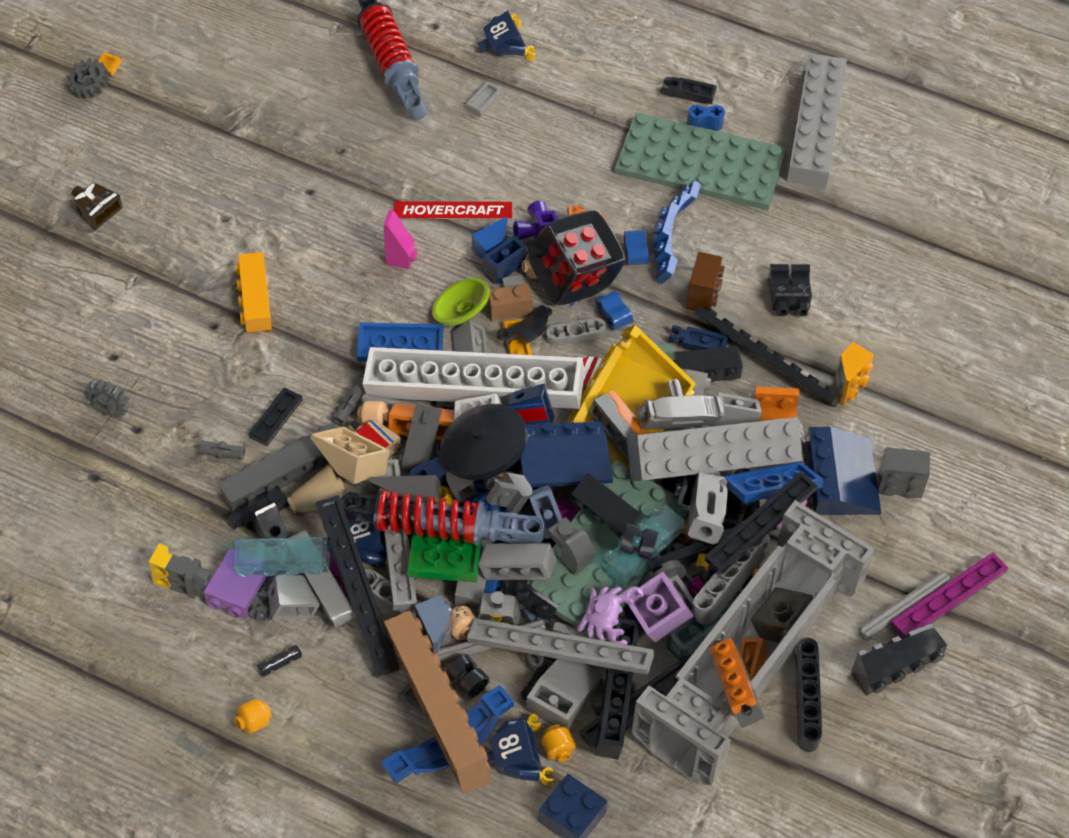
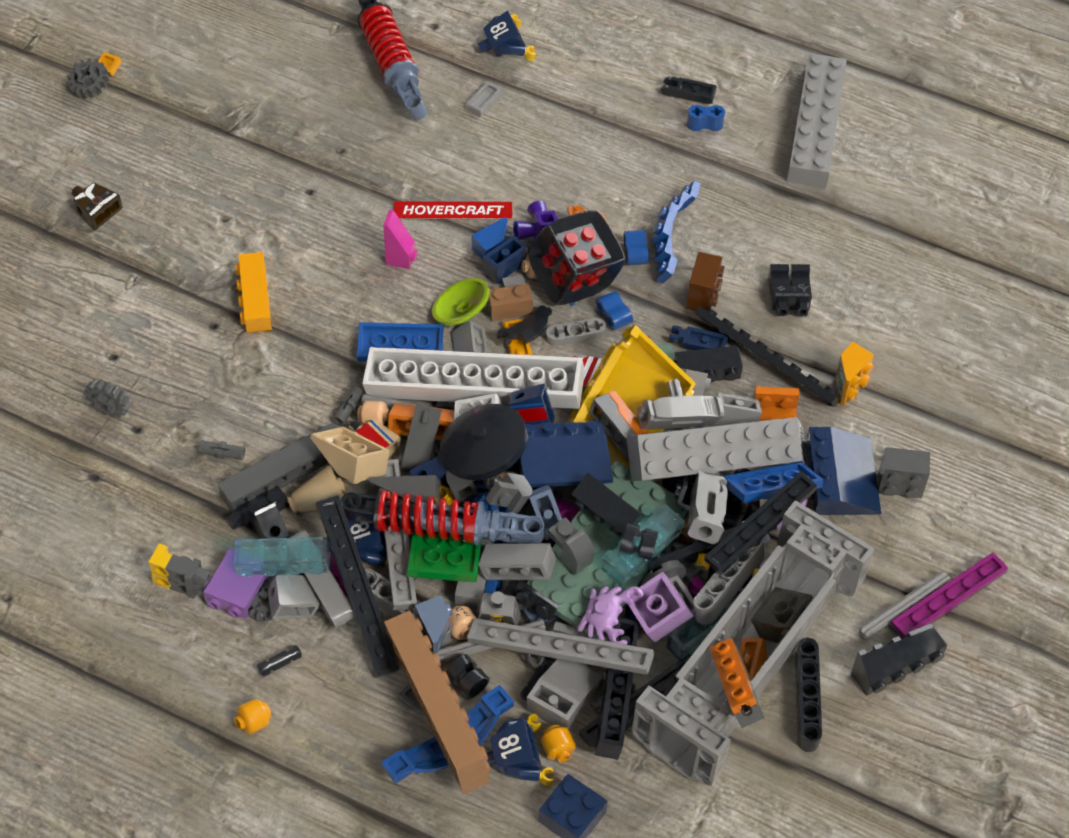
black tile [248,387,303,447] -> none
sand green plate [615,112,787,210] -> none

